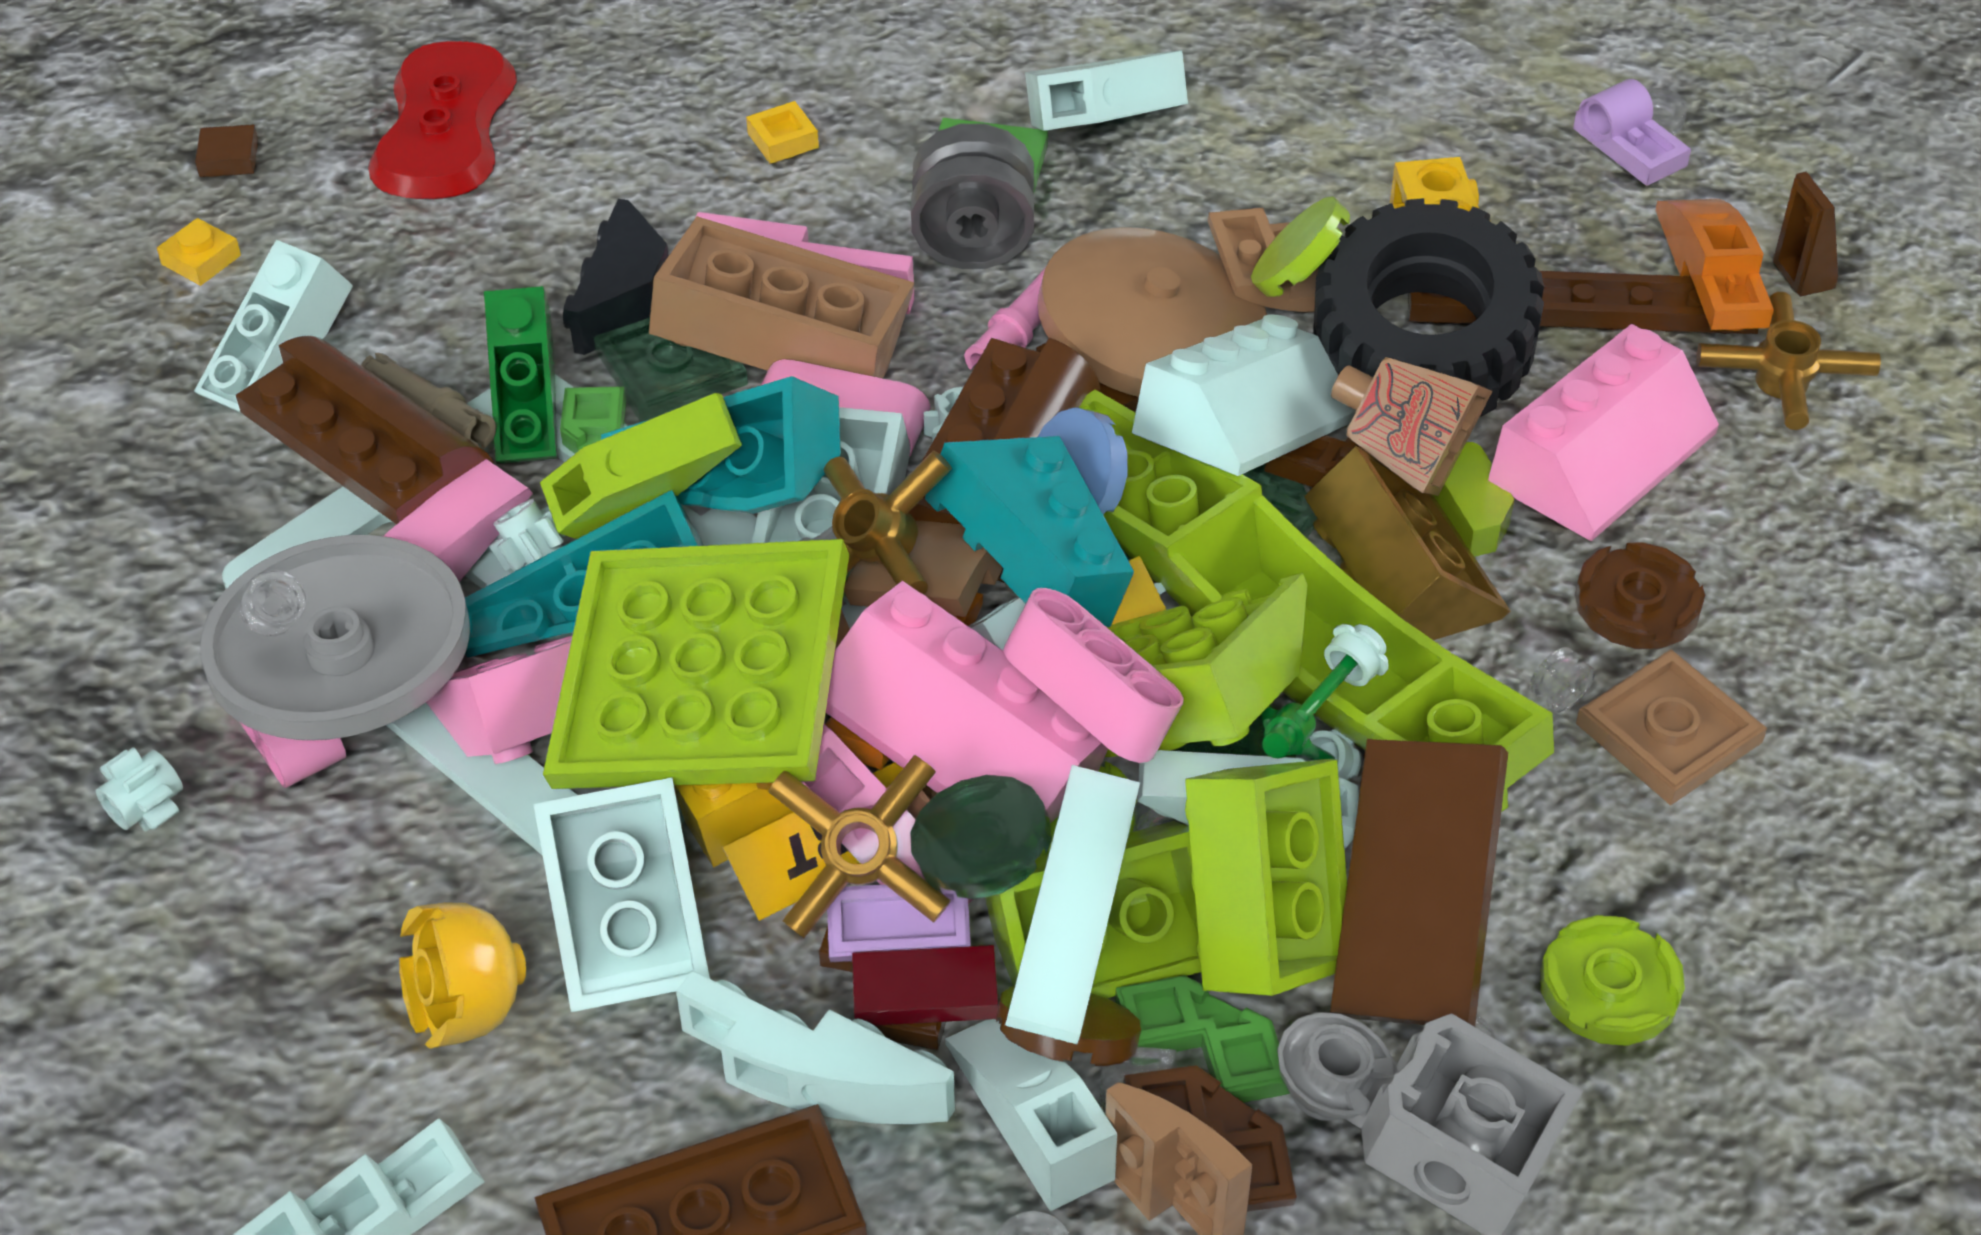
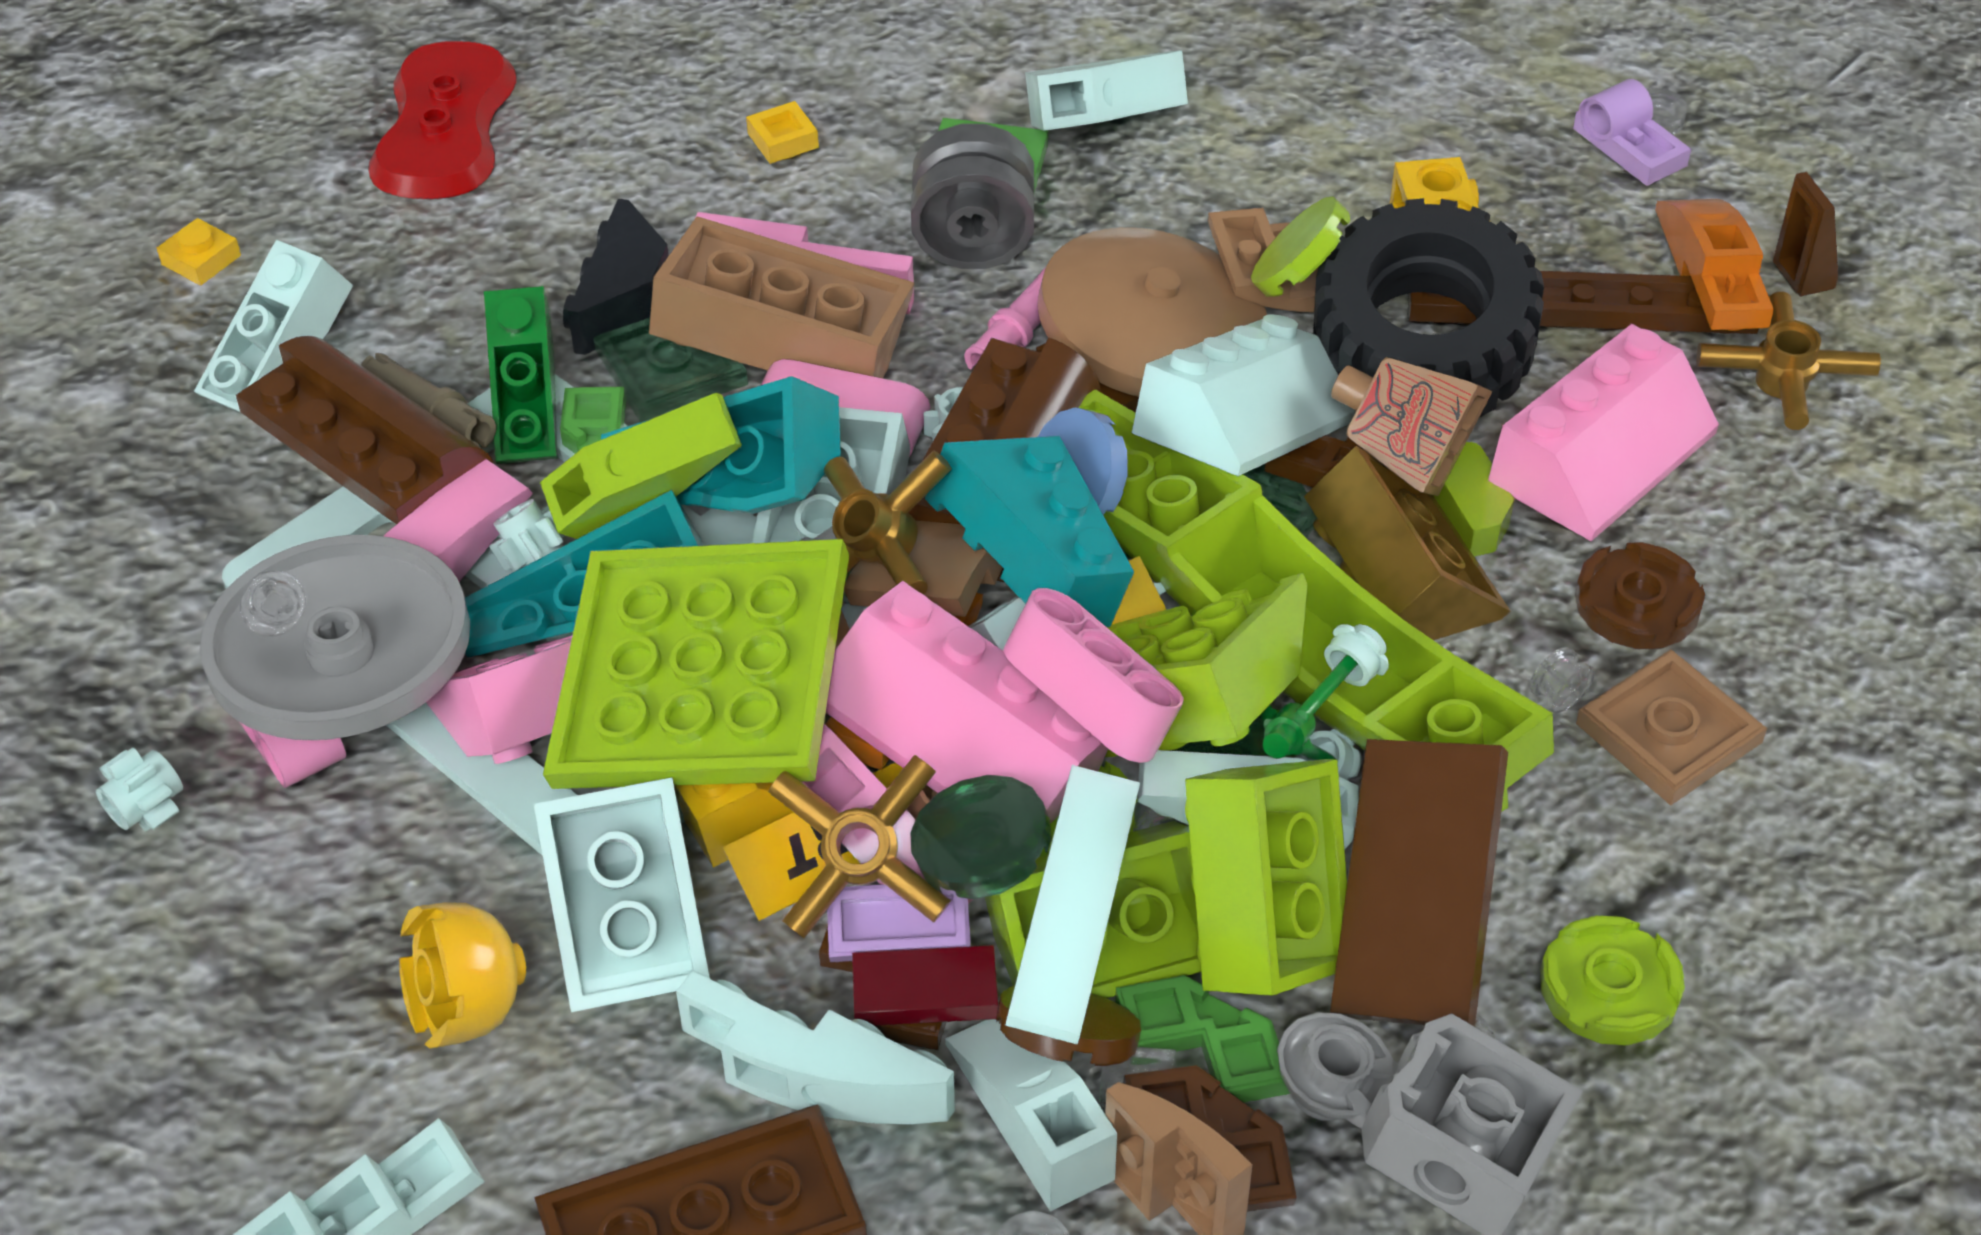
reddish brown tile [195,124,258,177] -> none

